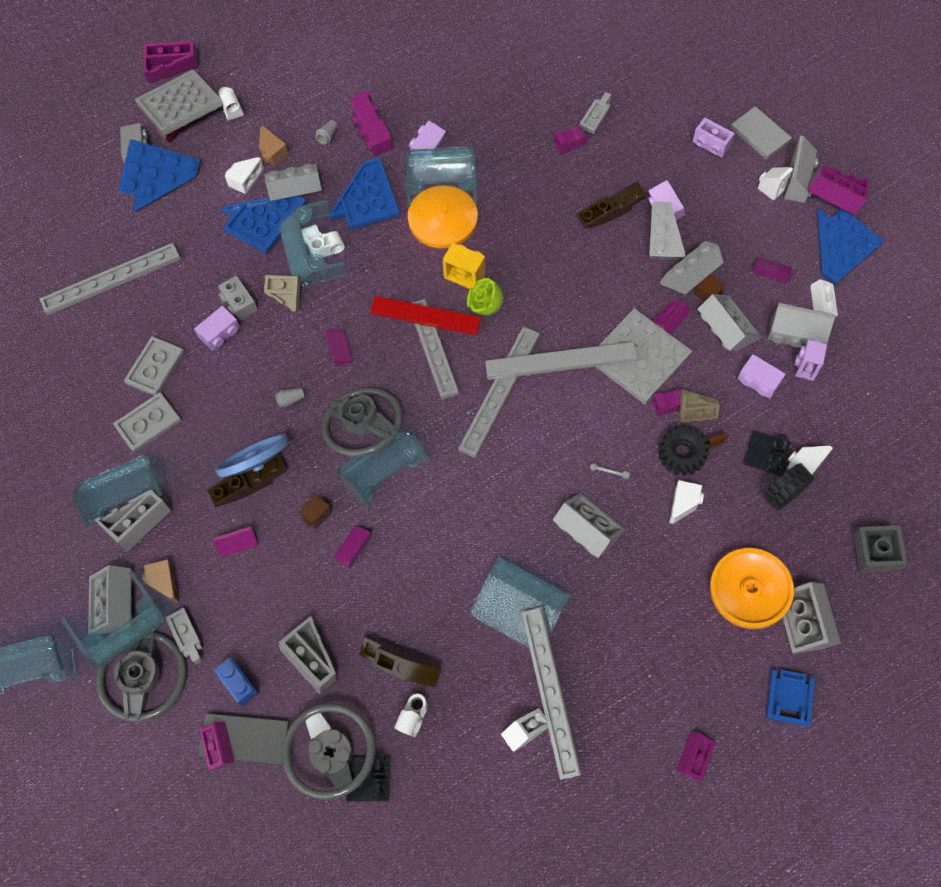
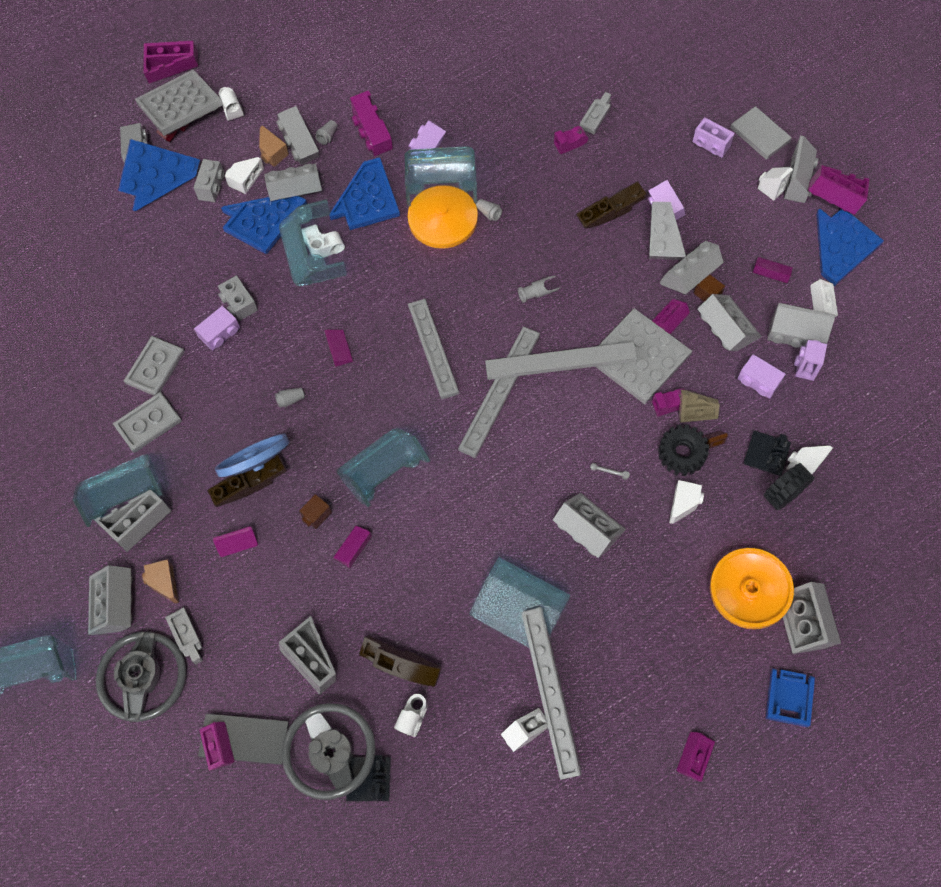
light grey tile [40,243,181,316] -> none
clear light blue windscreen [61,571,164,667] -> none
blue brick [214,658,259,707] -> none
dark tan wing [264,275,301,312] -> none
dark grey piece [321,388,403,457] -> none
red tile [370,296,481,336] -> none
yellow brick [443,242,485,289] -> none
lime cylinder [467,278,504,316] -> none
dark grey brick [853,525,908,573] -> none
none -> light grey brick [194,159,224,202]
none -> light grey wedge [276,106,319,165]
none -> light grey cone [476,199,502,221]
none -> light grey piece [518,276,560,303]

